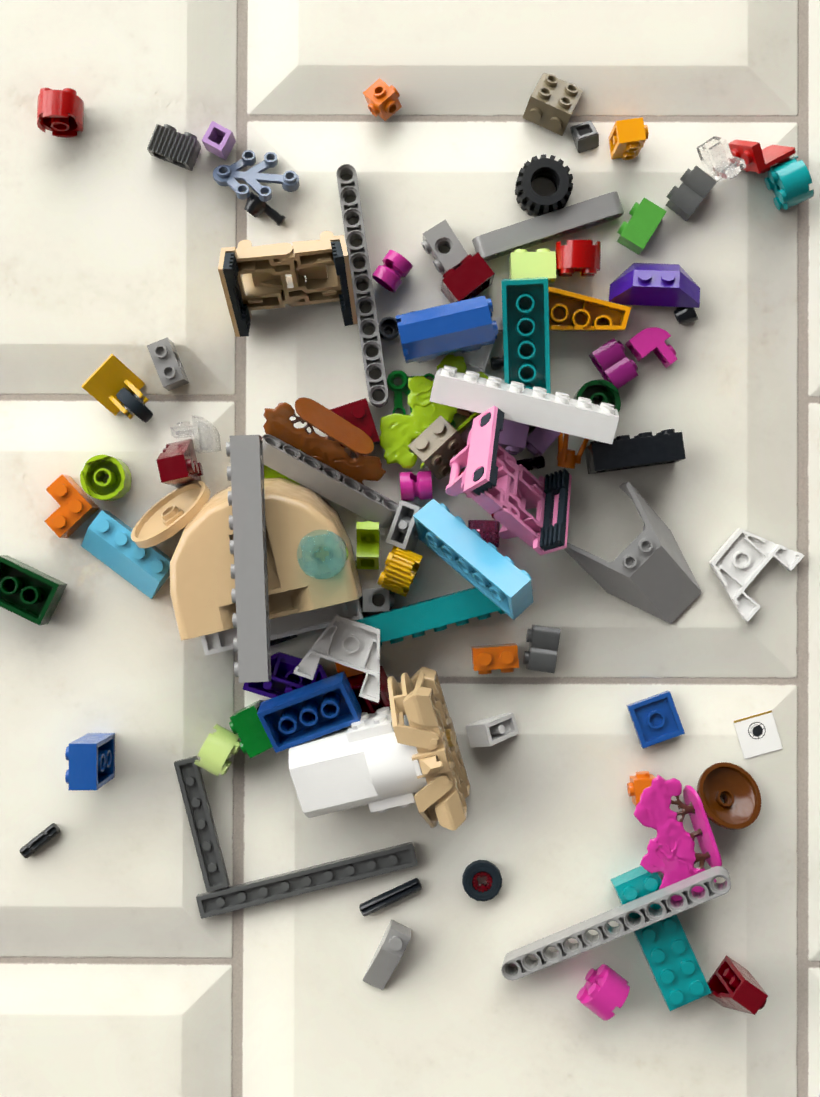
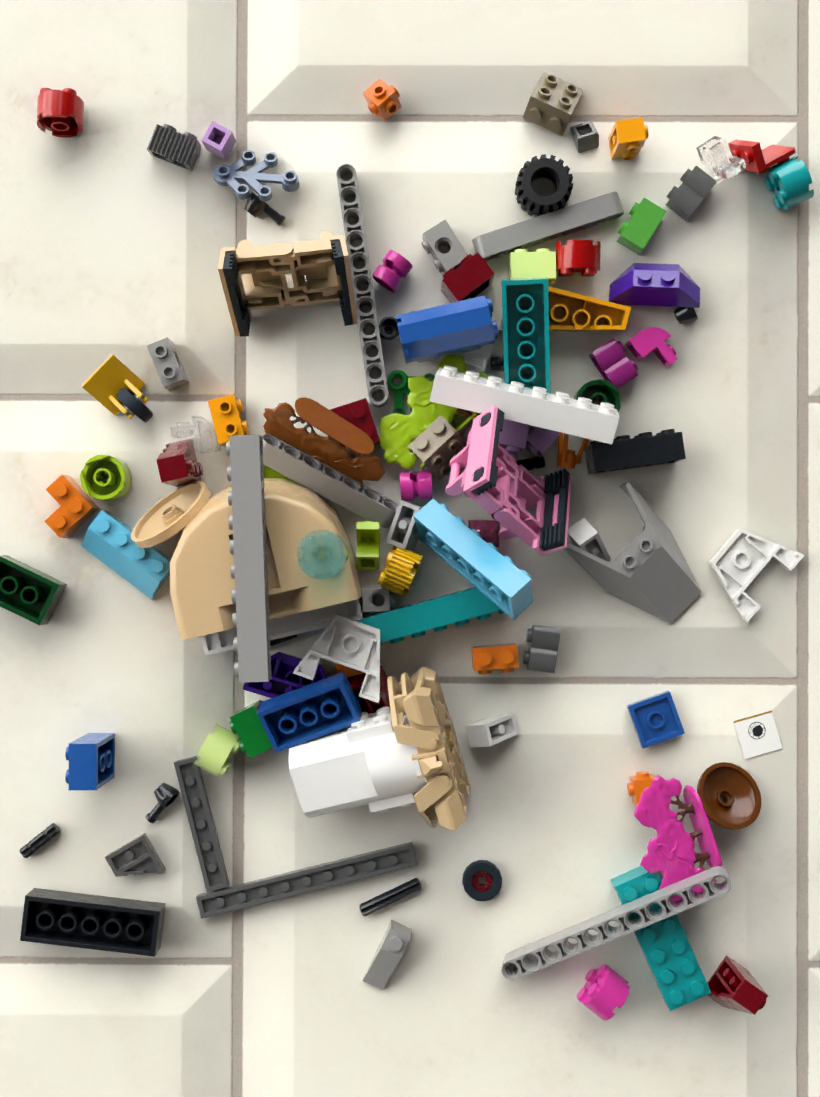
none -> black brick [20,888,166,957]
none -> flat silver wing [105,833,166,877]
none -> black bar [146,783,180,823]
none -> light orange brick [208,394,250,446]
none -> white slope [568,518,611,561]

